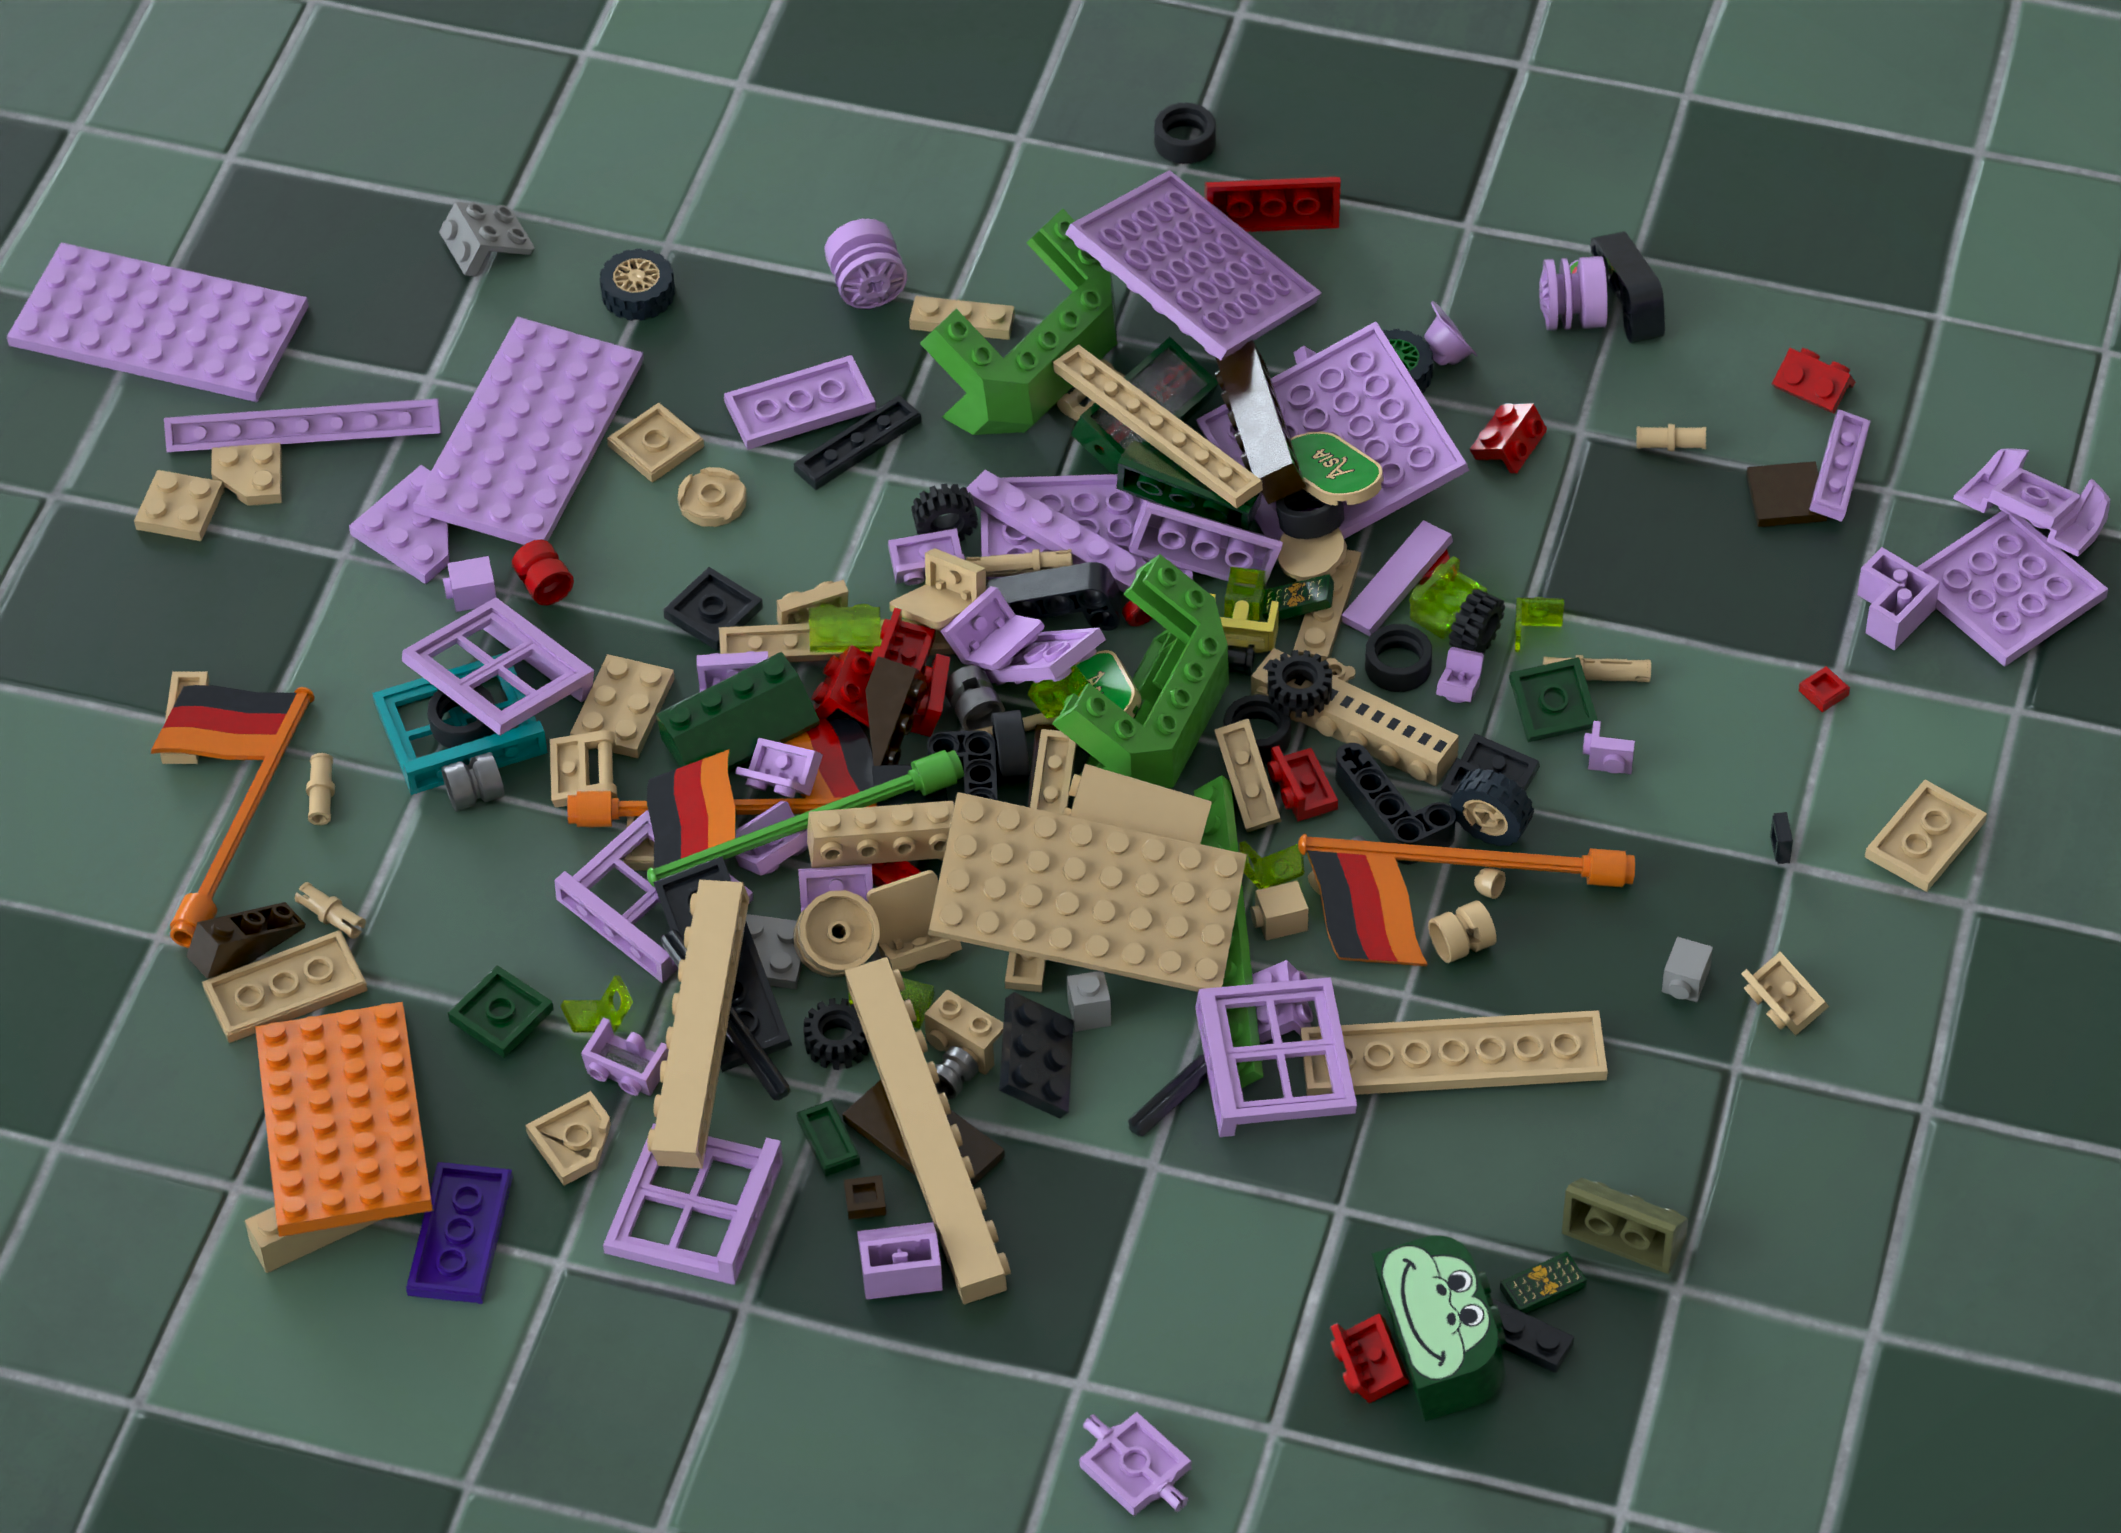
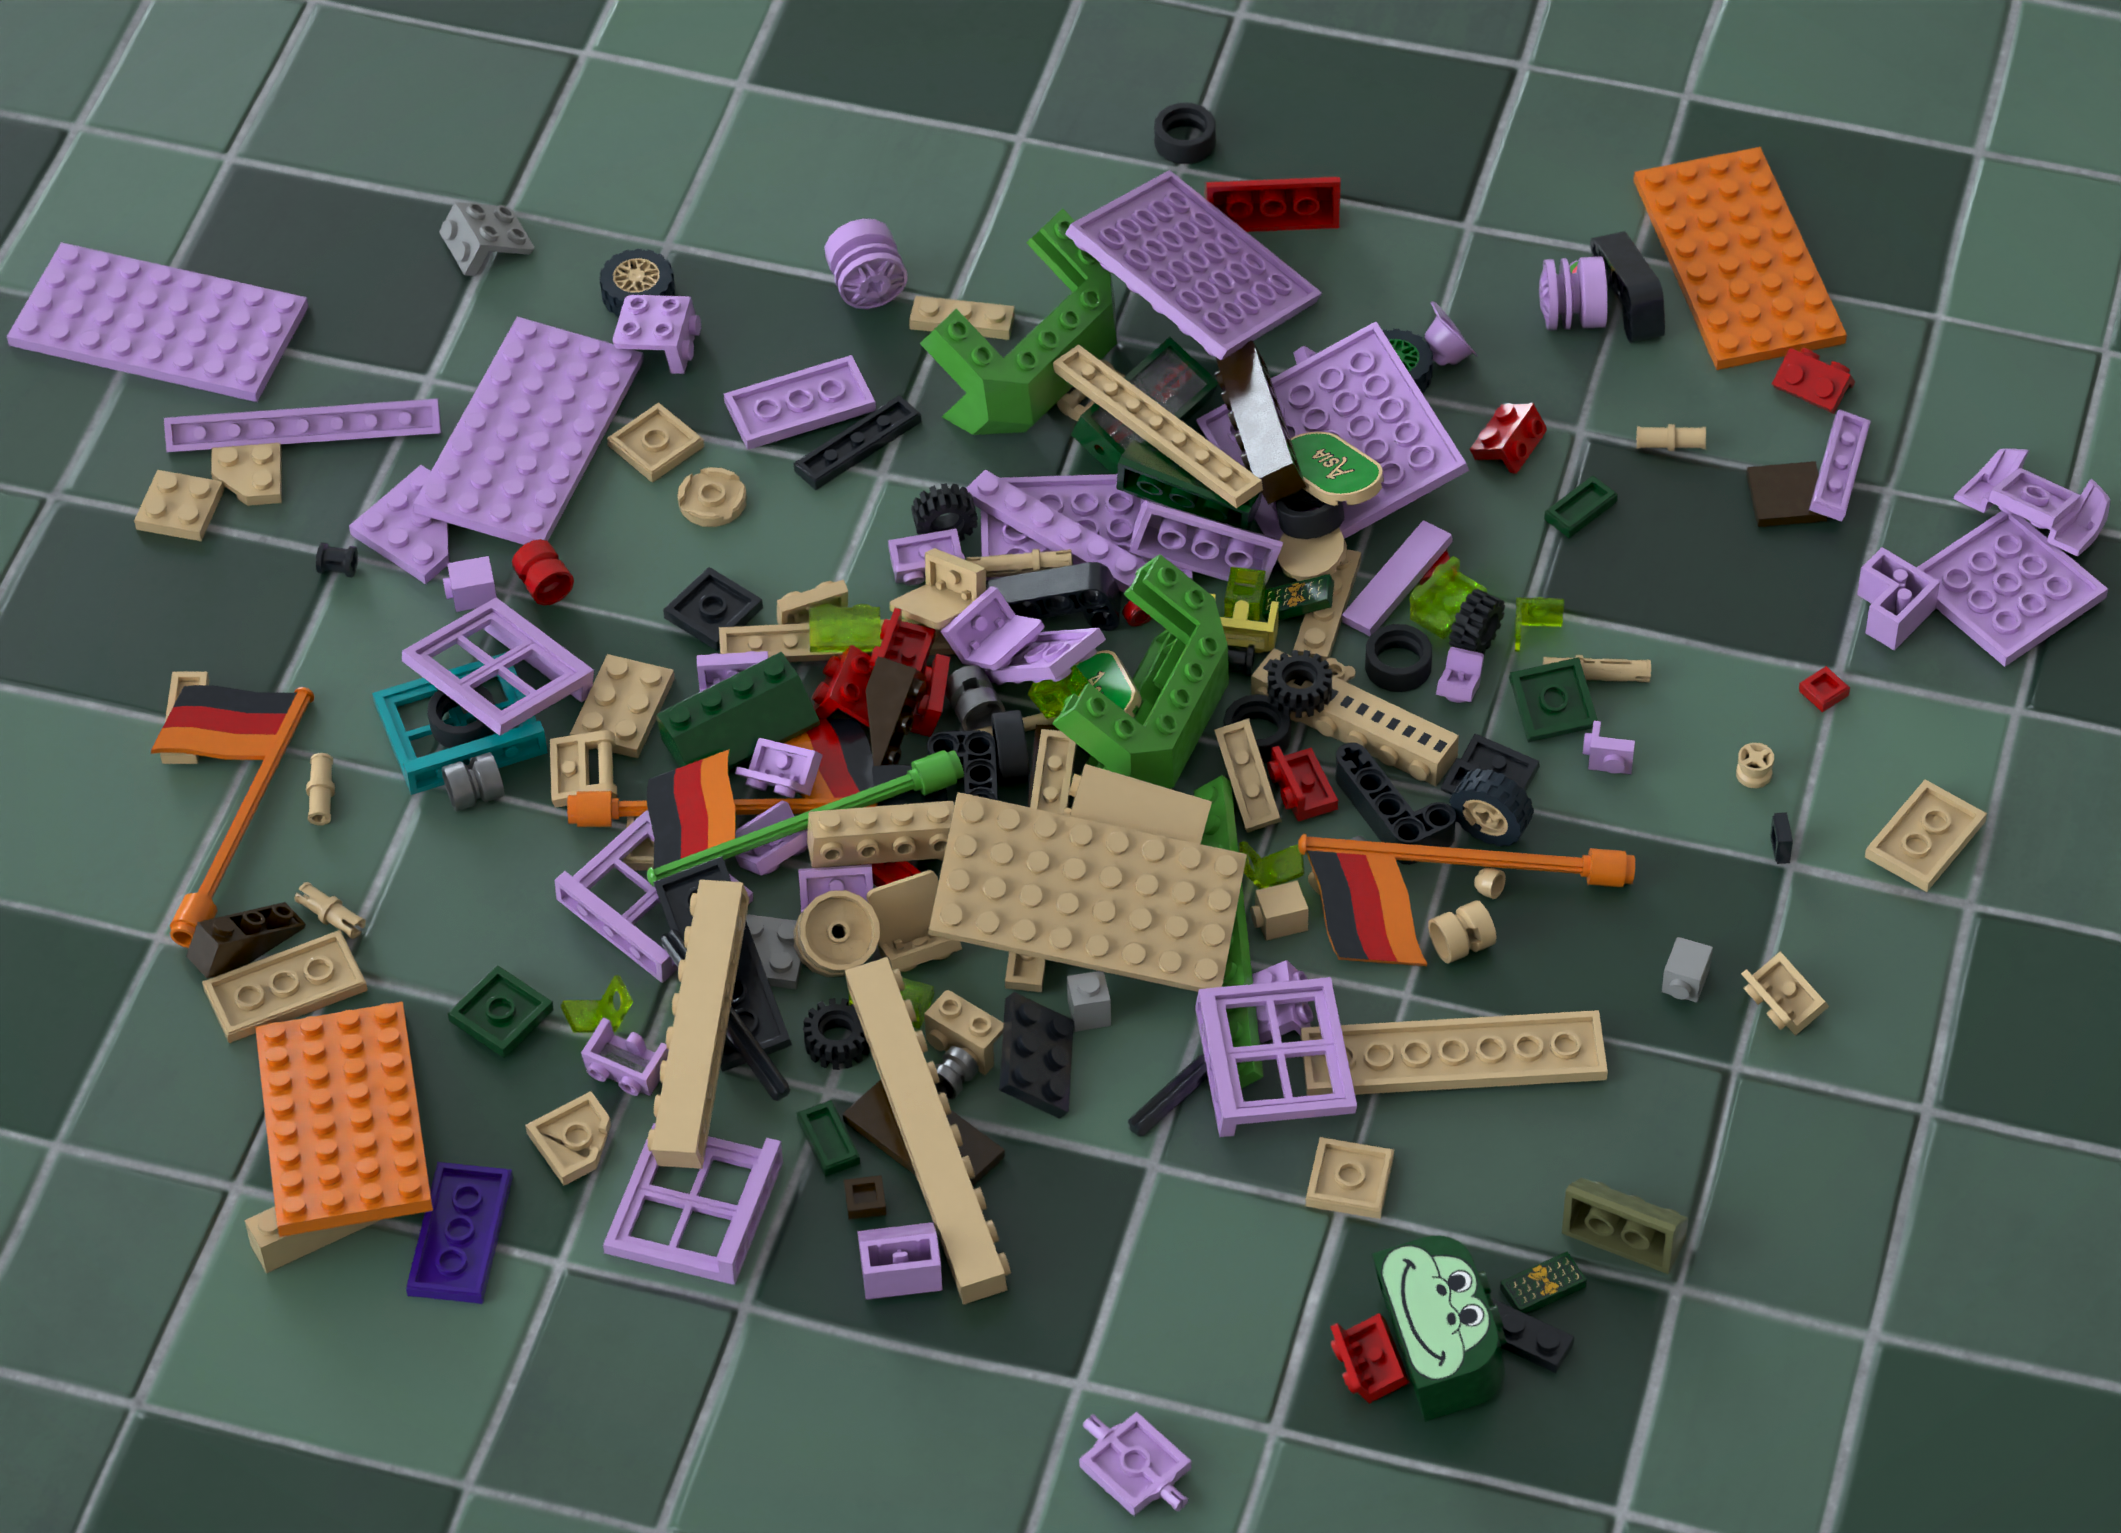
none -> black bush [316,542,358,578]
none -> lavender bracket [613,295,701,374]
none -> tan tile [1305,1137,1394,1219]
none -> dark green tile [1544,475,1618,538]
none -> orange plate [1634,147,1847,370]
none -> tan wheel [1736,743,1774,788]

